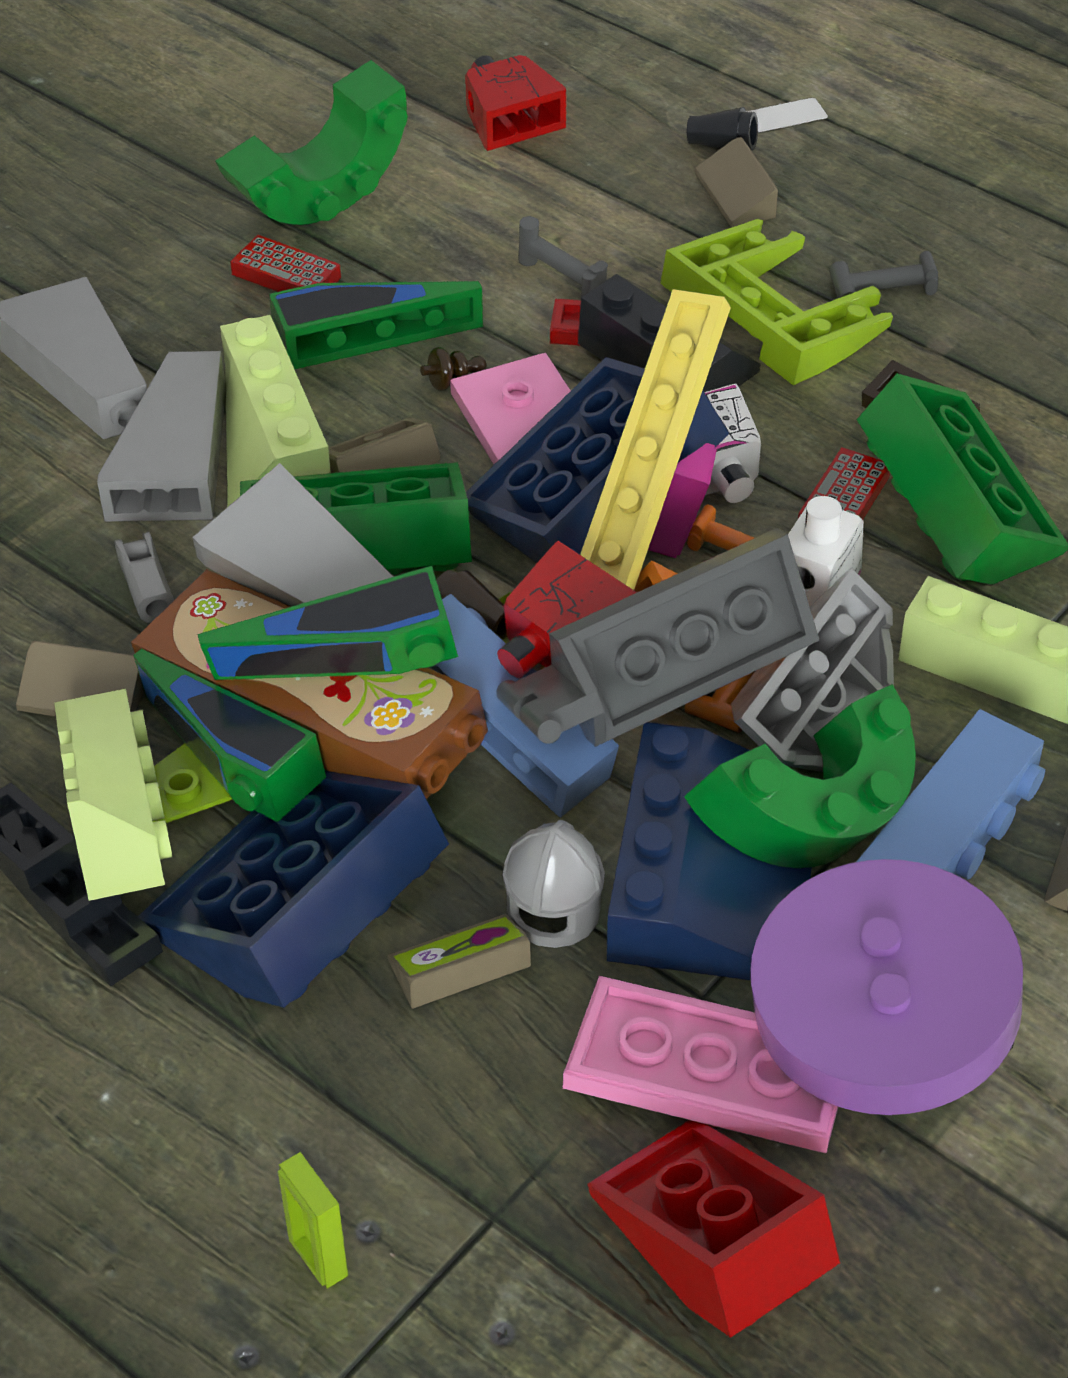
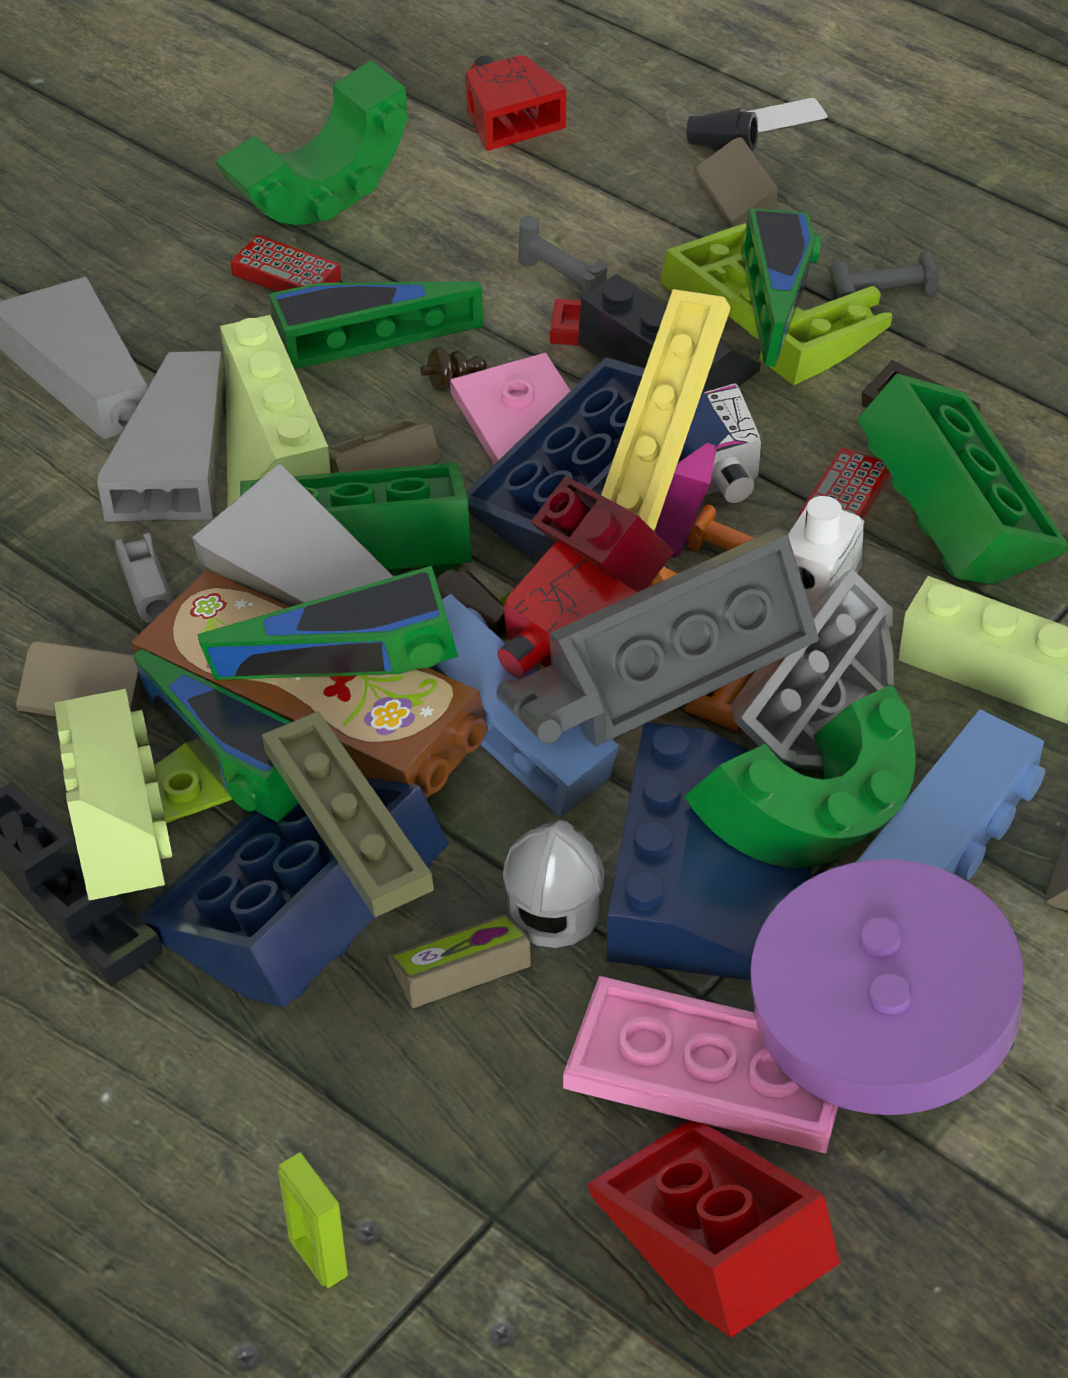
none -> olive plate [262,711,434,917]
none -> dark red slope [531,476,674,592]
none -> slope [741,208,821,367]

